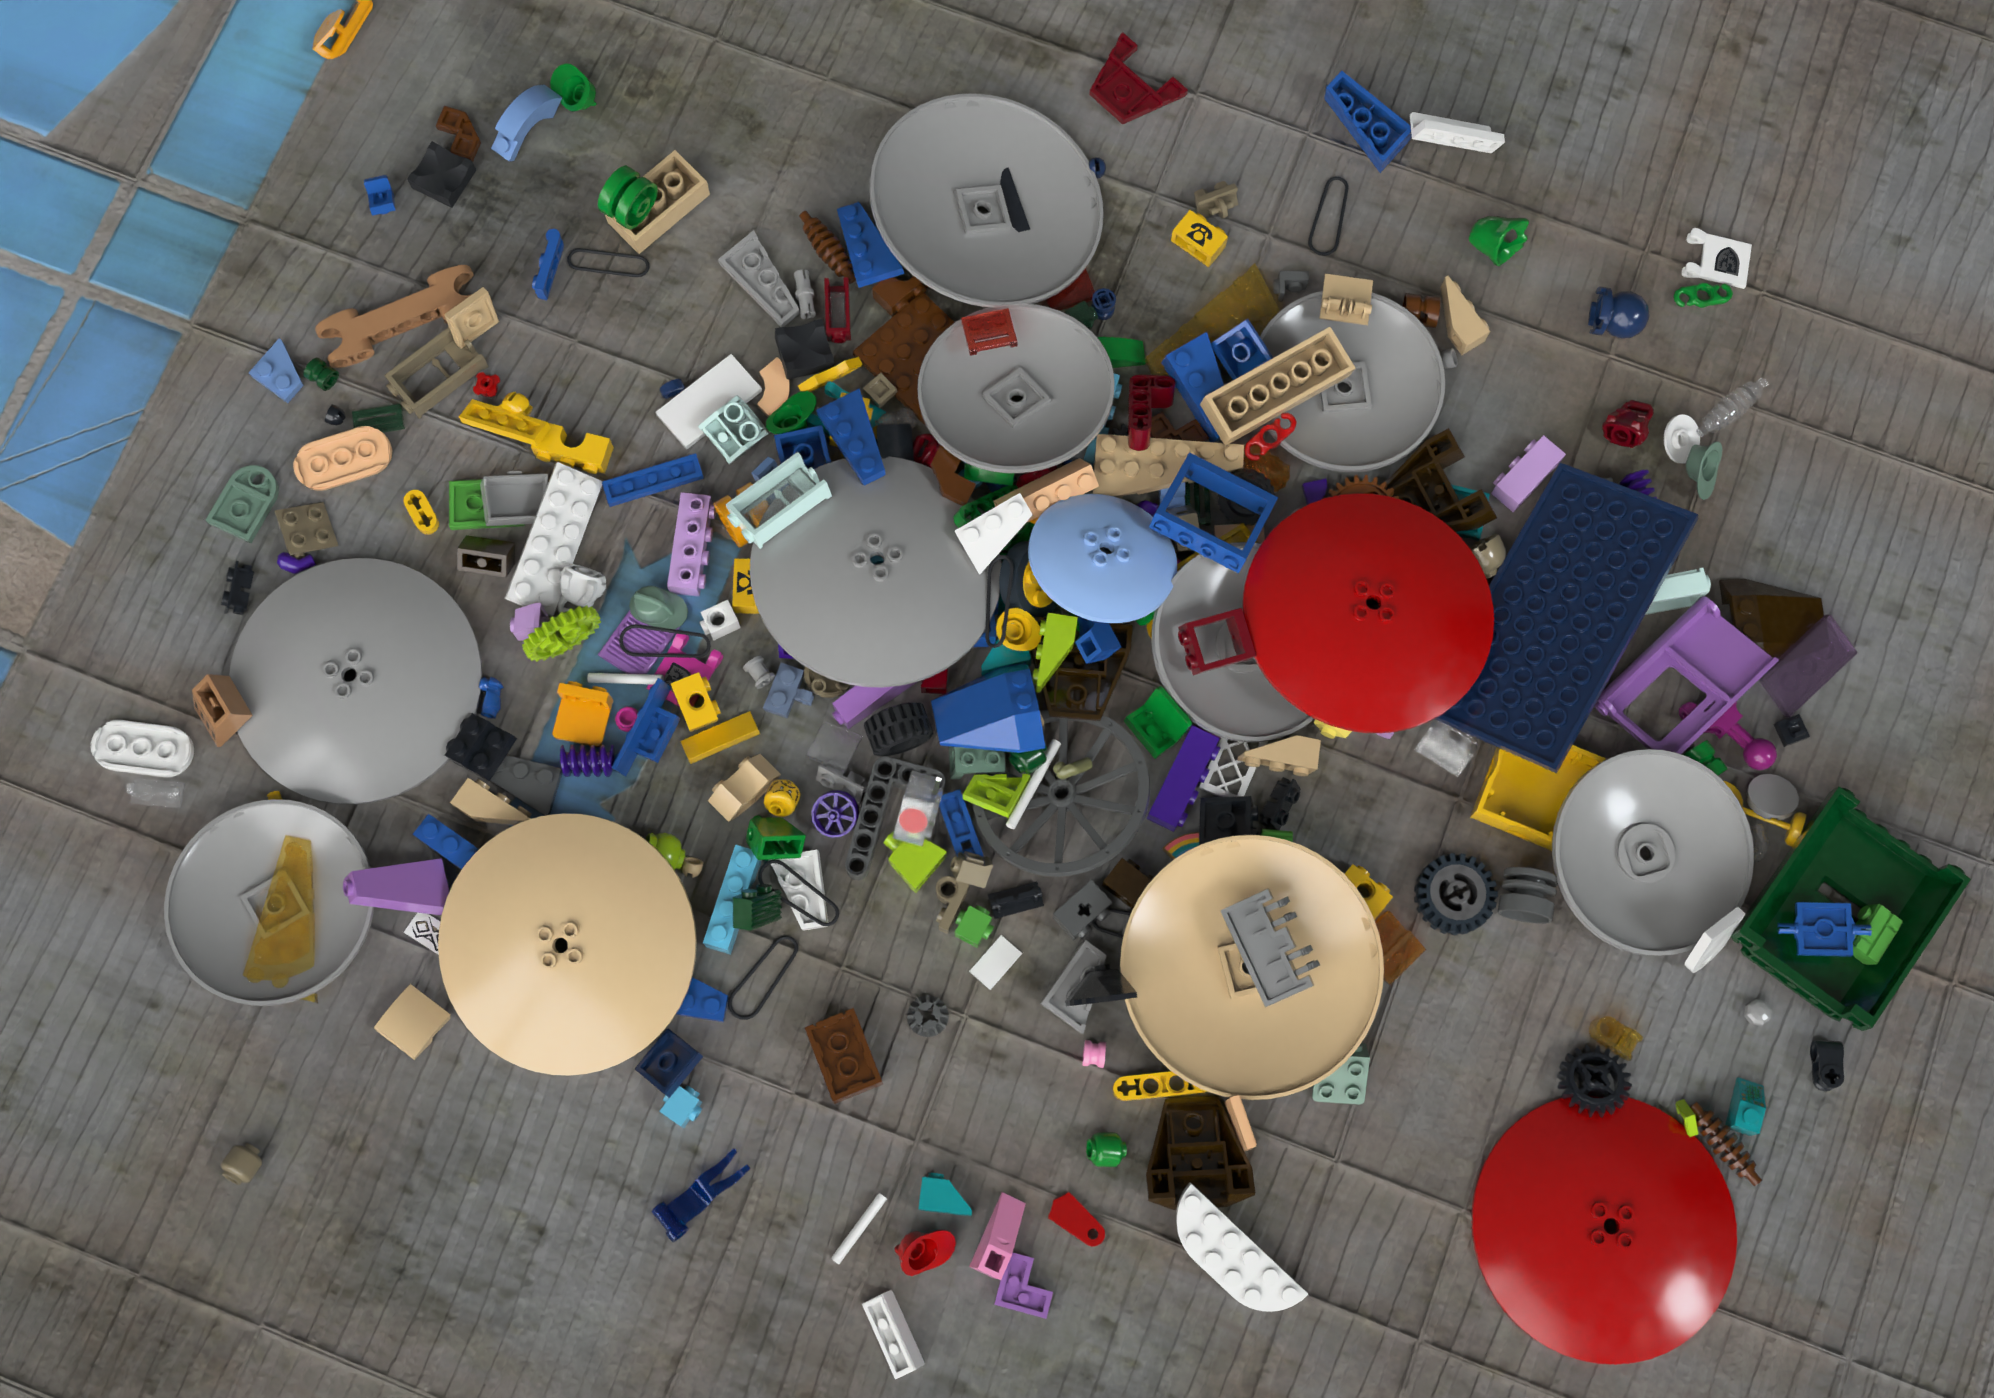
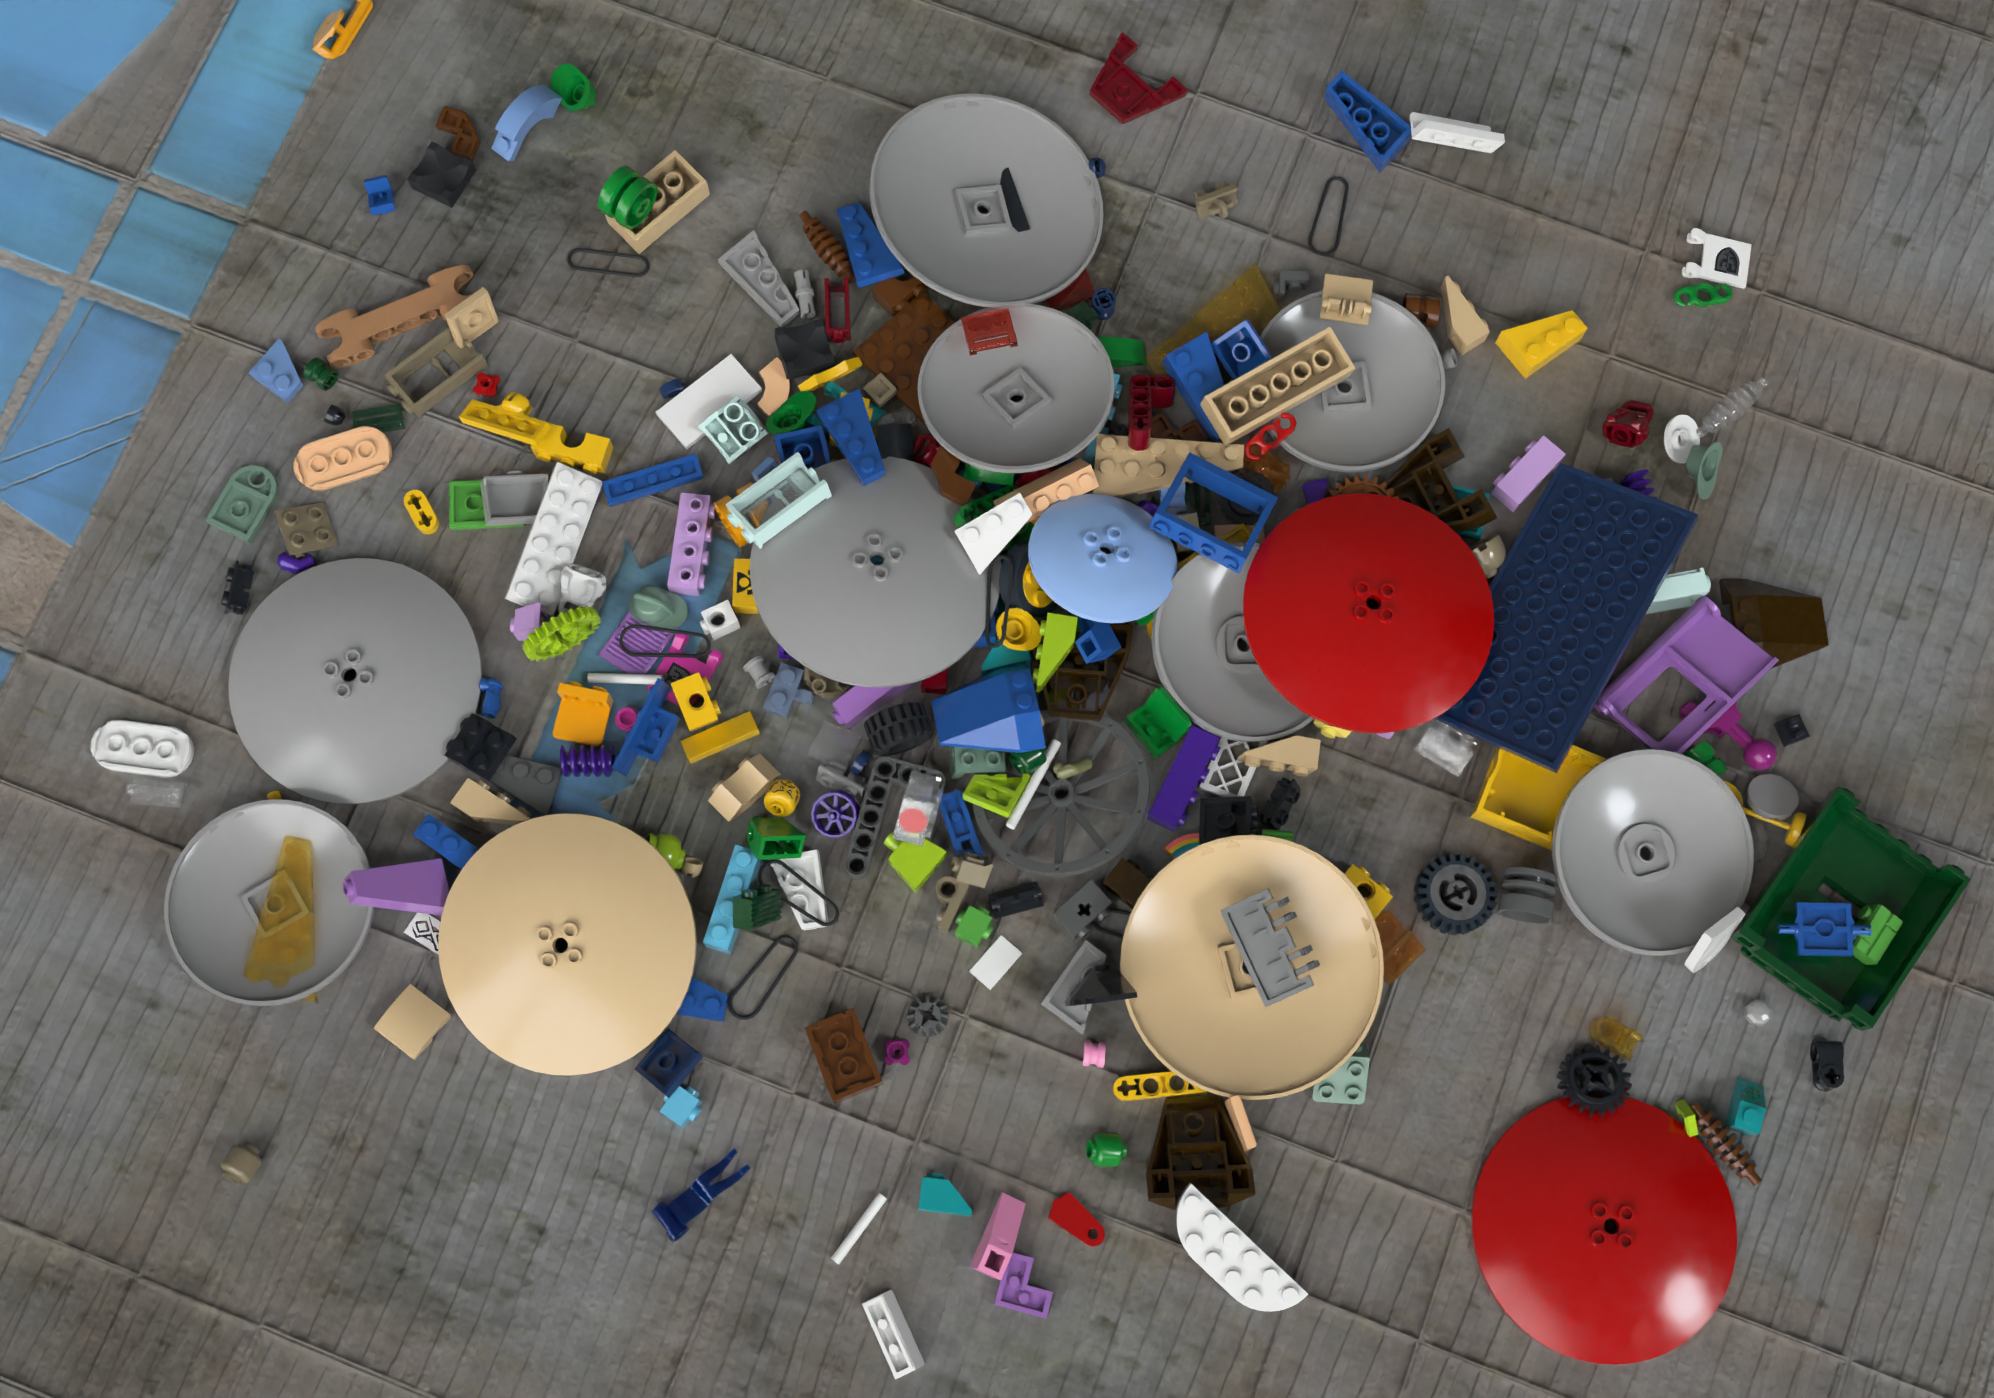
medium nougat slope [192,674,253,747] -> none
dark brown brick [457,535,515,577] -> none
blue plate [532,229,564,300] -> none
red piece [895,1230,956,1276] -> none
yellow brick [1171,210,1228,267] -> none
dark red window [1178,608,1256,676] -> none
green piece [1469,216,1529,267] -> none
dark blue tile [1588,286,1650,339] -> none
clear purple tile [1759,615,1858,717] -> none
none -> dark blue tile [850,750,871,775]
none -> magenta plate [884,1039,910,1065]
none -> yellow wedge [1495,310,1588,379]

